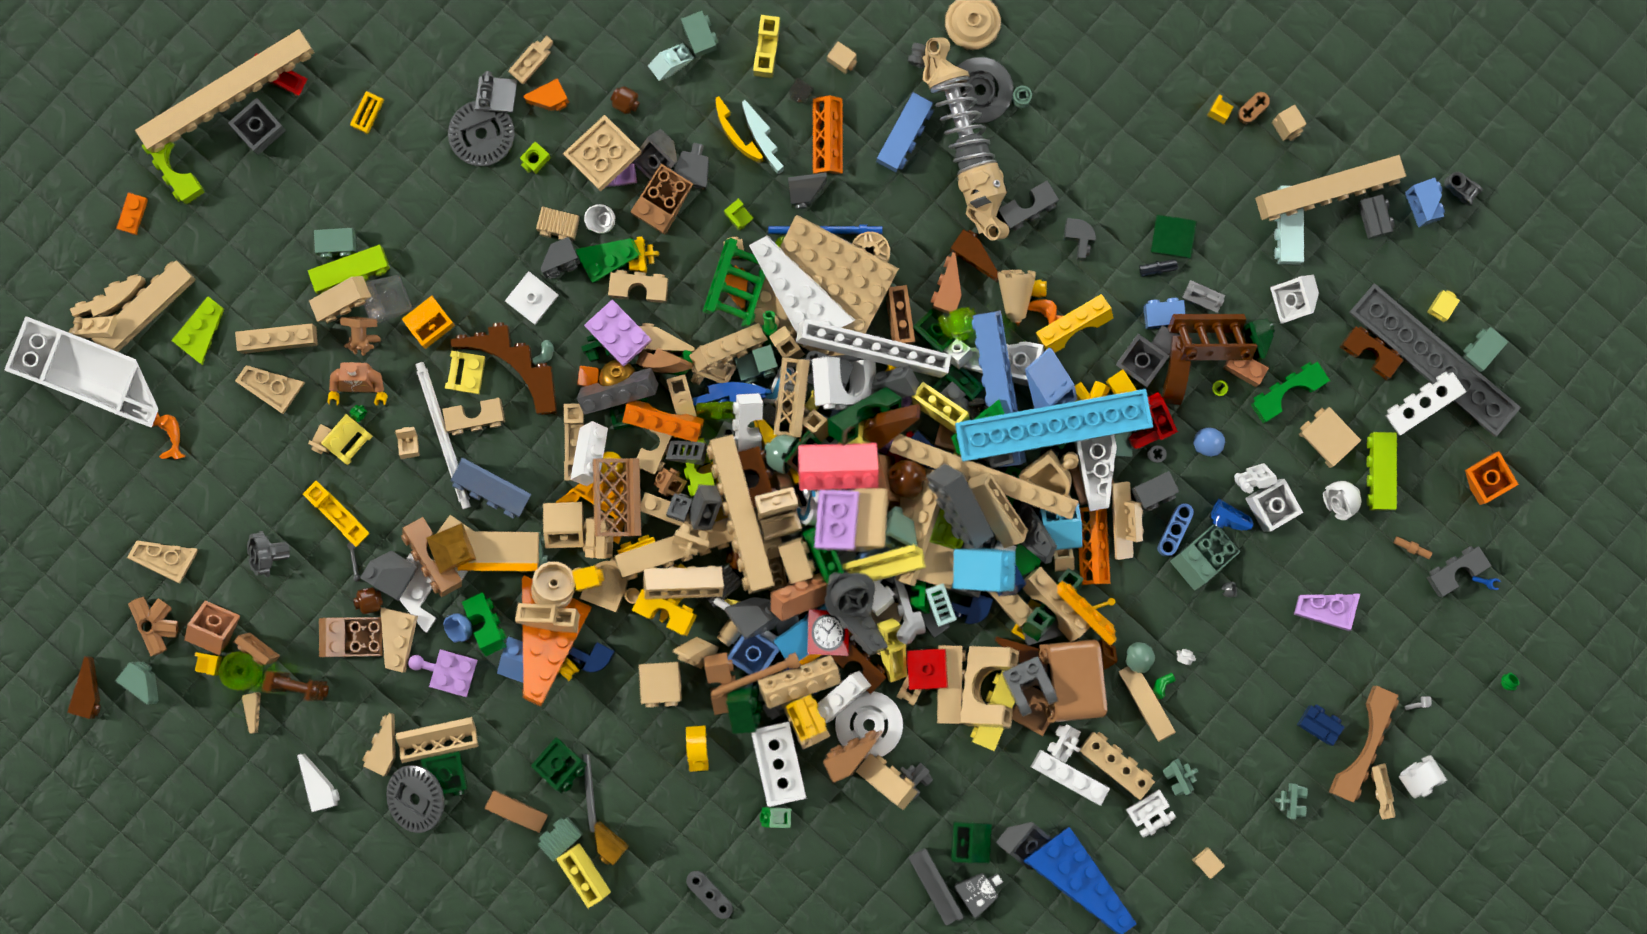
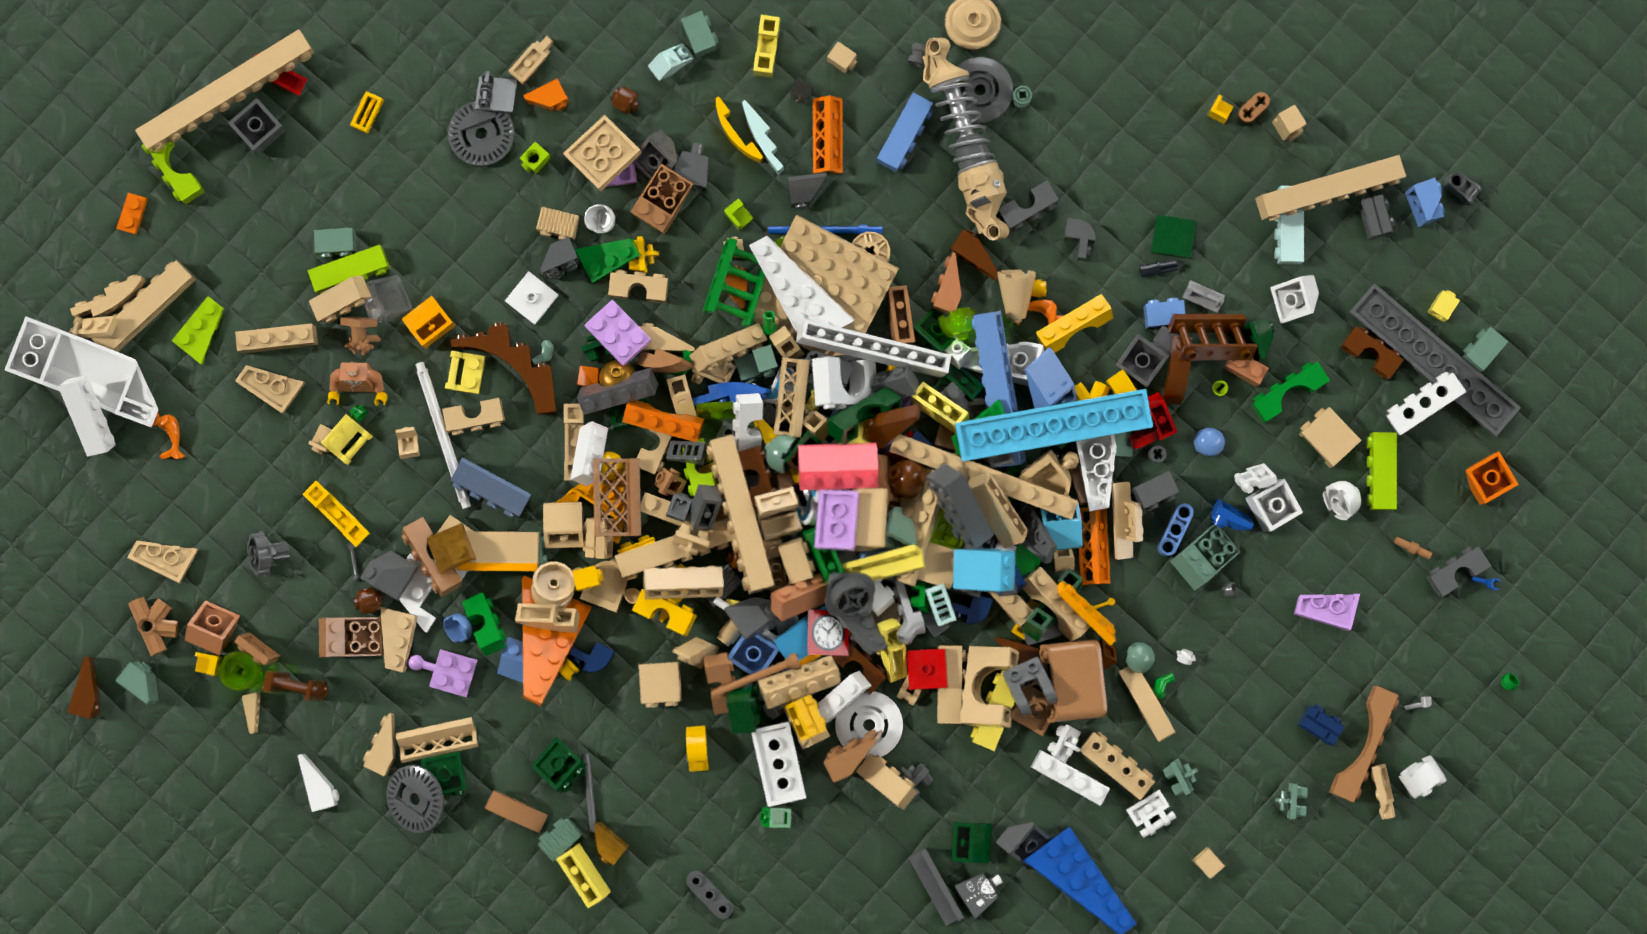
none -> white brick [58,375,116,456]

